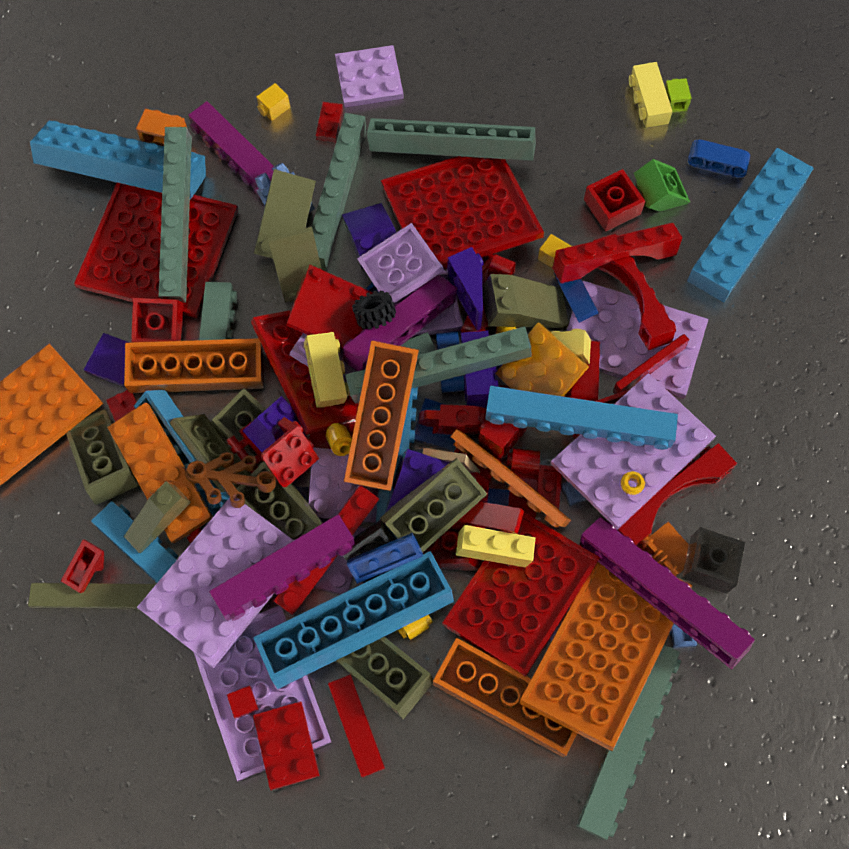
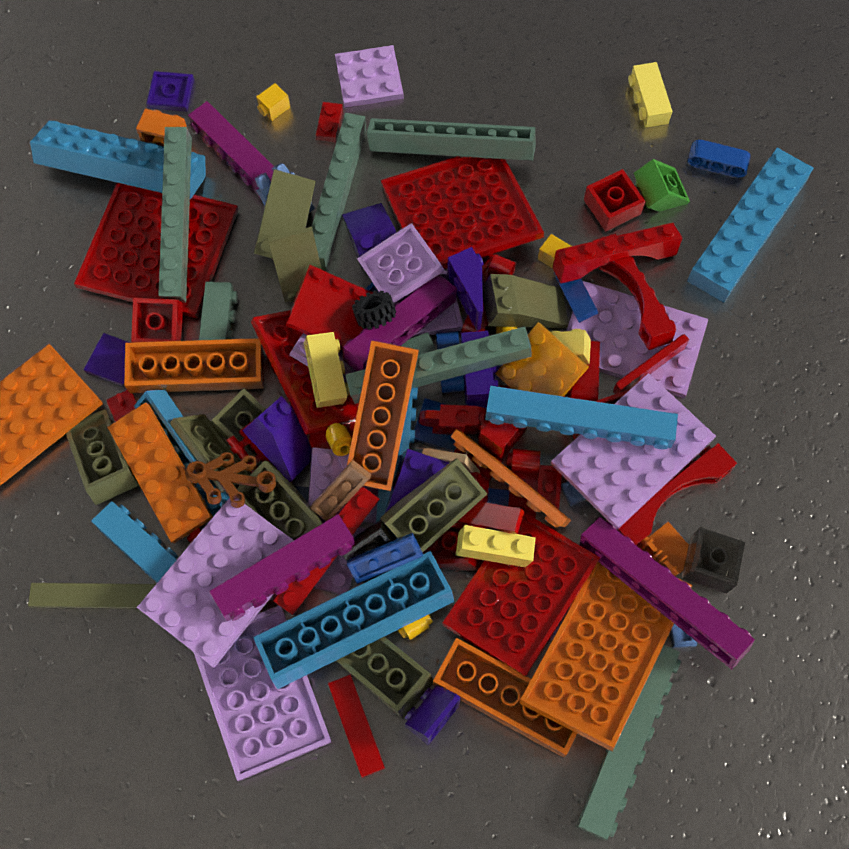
red slope [61,539,104,593] -> none
olive slope [124,481,191,553] -> none
red tile [227,685,259,719] -> none
red plate [253,701,320,791] -> none
red bracket [261,417,319,487] -> none
yellow plate [620,471,645,495] -> none
lime brick [665,78,692,112] -> none
none -> dark purple tile [146,71,194,112]
none -> medium nougat tile [310,460,372,521]
none -> dark purple slope [405,685,461,745]

